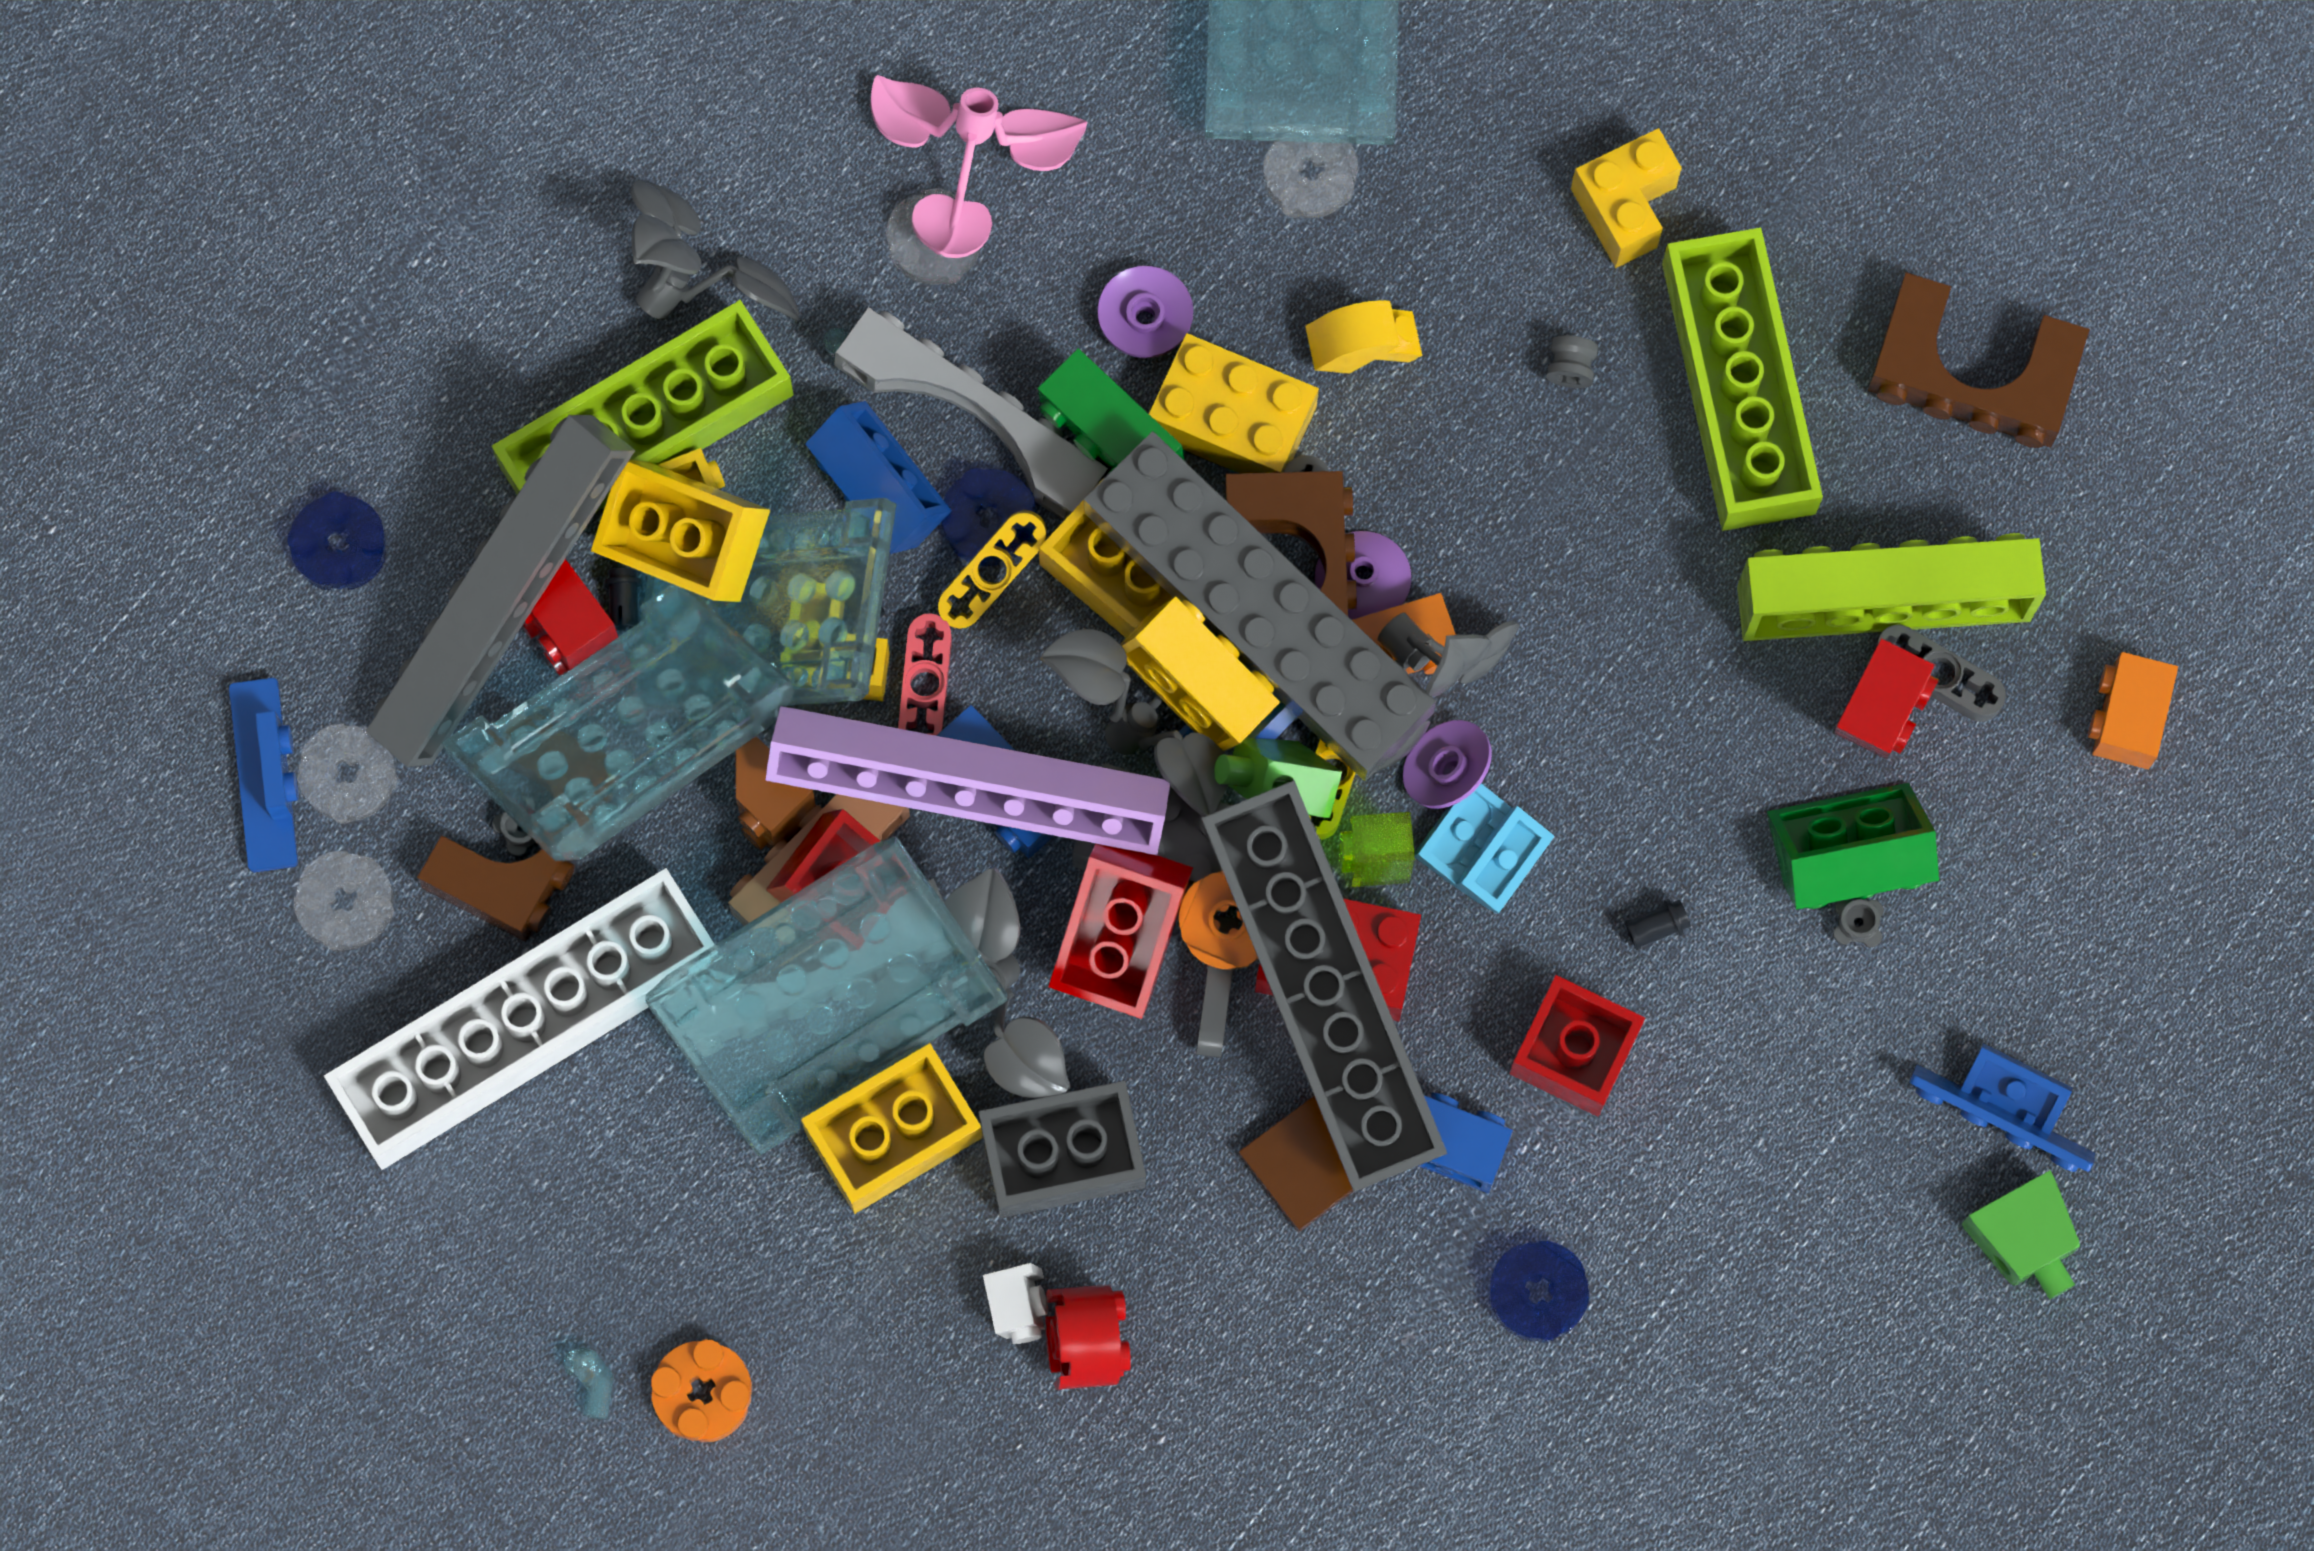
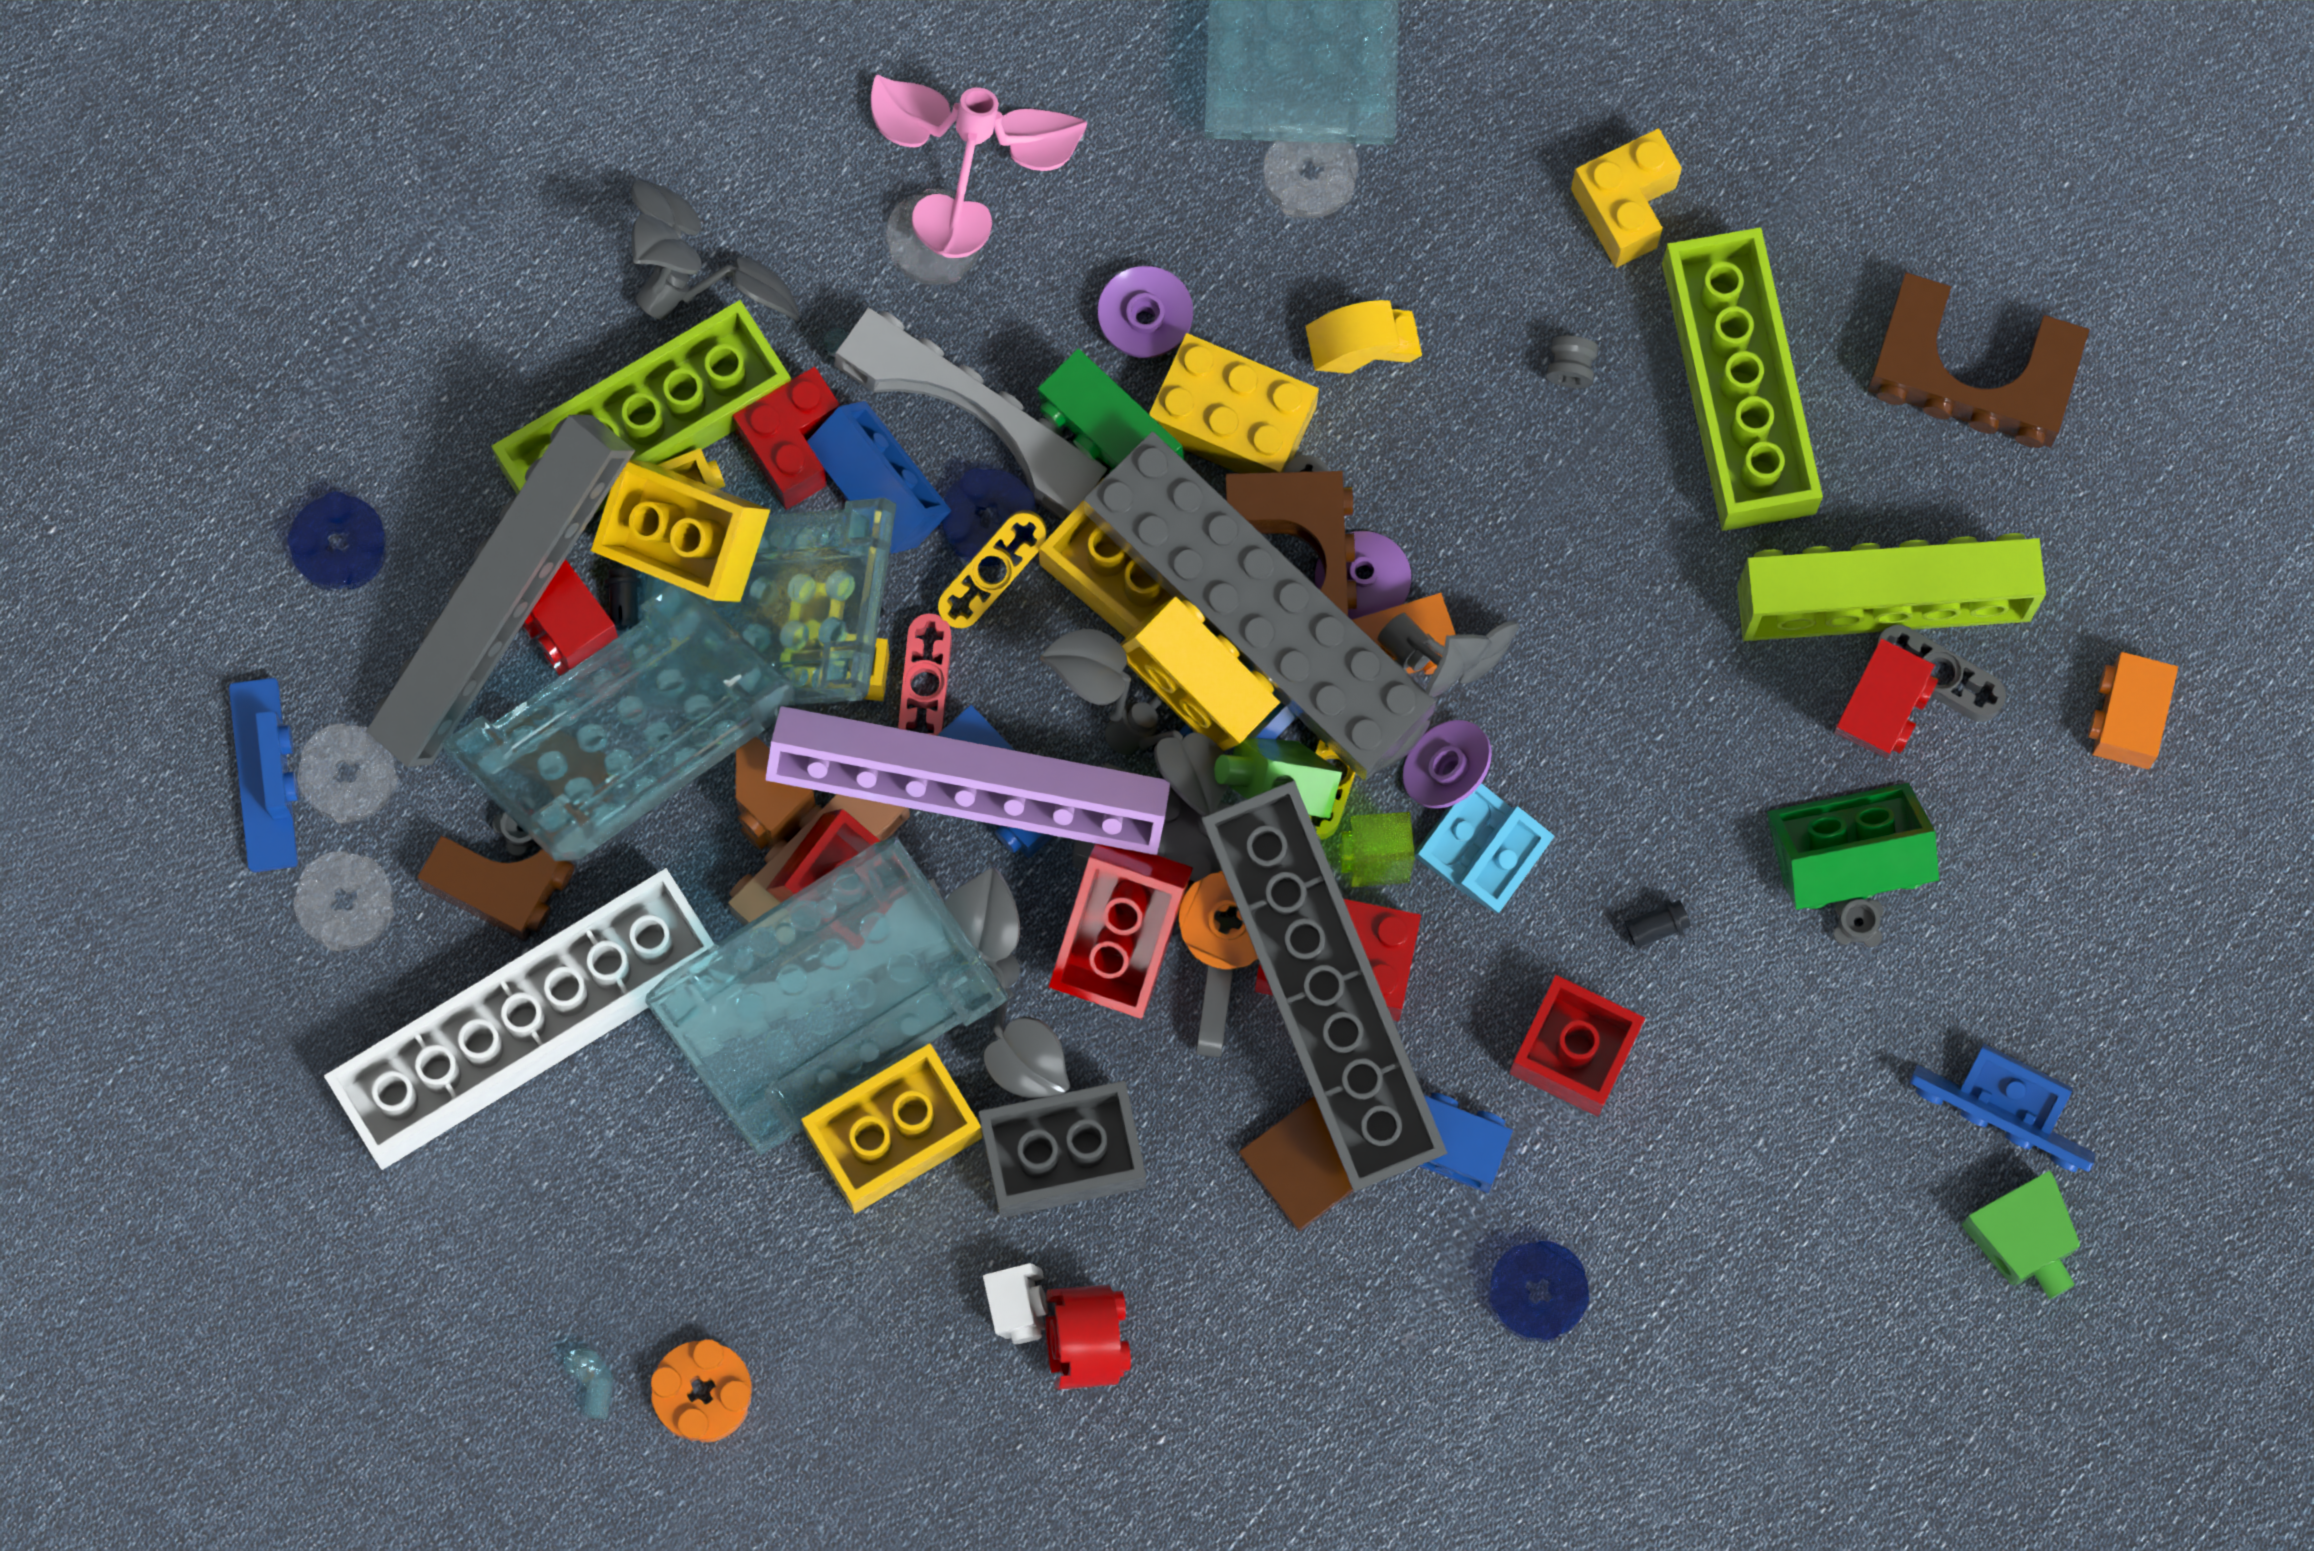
none -> red brick [732,366,840,510]

